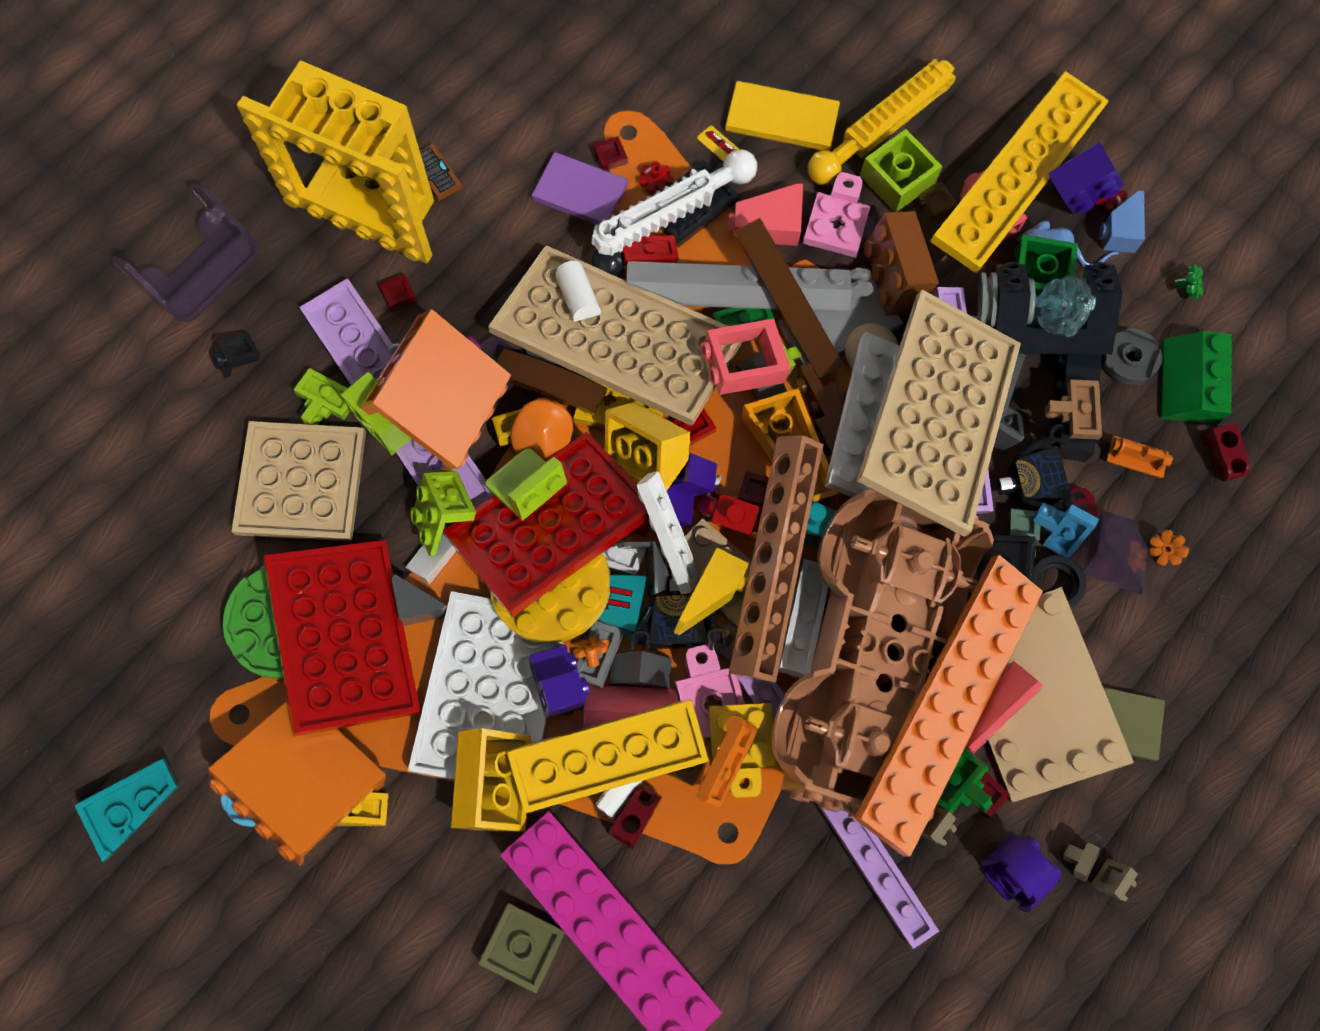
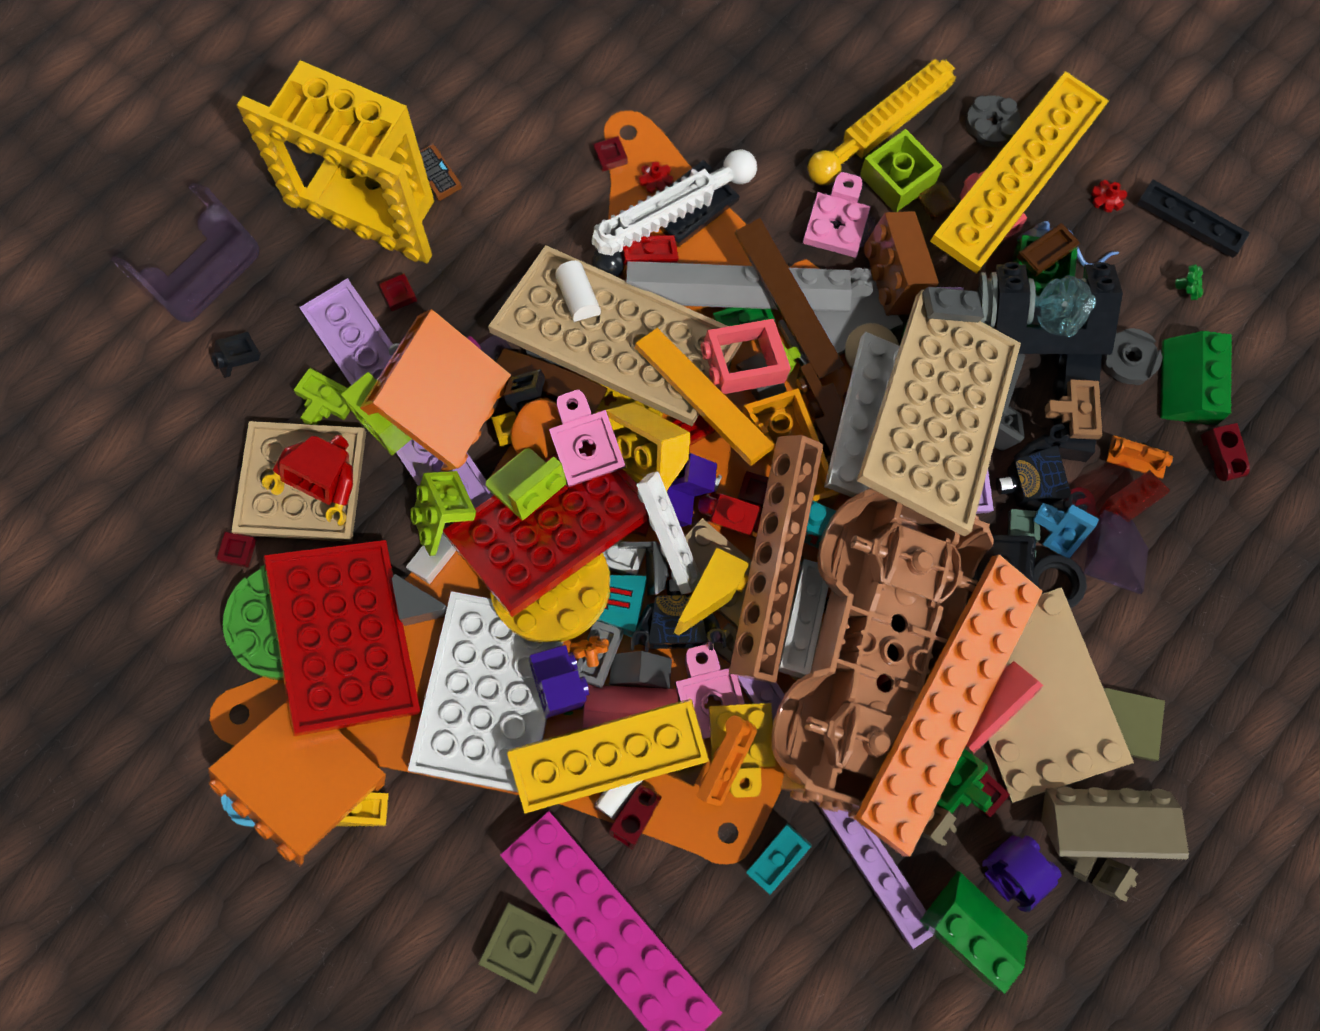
teal wing [74,758,180,862] -> none
yellow slope [451,728,531,832] -> none
medium lavender tile [532,152,628,225] -> none
yellow sticker [697,125,739,162] -> none
yellow tile [725,81,840,151] -> none
coral slope [728,184,803,246] -> none
dark purple brick [1048,142,1125,215] -> none
medium blue slope [1099,191,1145,253] -> none
orange plant [1149,530,1189,566] -> none
none -> dark red tile [216,532,257,568]
none -> red torso [262,435,353,526]
none -> black bracket [504,369,545,416]
none -> bright pink plate [549,390,626,487]
none -> light orange tile [635,328,774,466]
none -> teal plate [746,823,812,895]
none -> green slope [919,871,1028,994]
none -> dark grey plate [922,287,984,323]
none -> dark grey plate [965,96,1021,147]
none -> reddish brown tile [1017,222,1080,277]
none -> dark tan slope [1041,786,1189,859]
none -> clear red bracket [1096,470,1170,524]
none -> black plate [1137,179,1250,258]

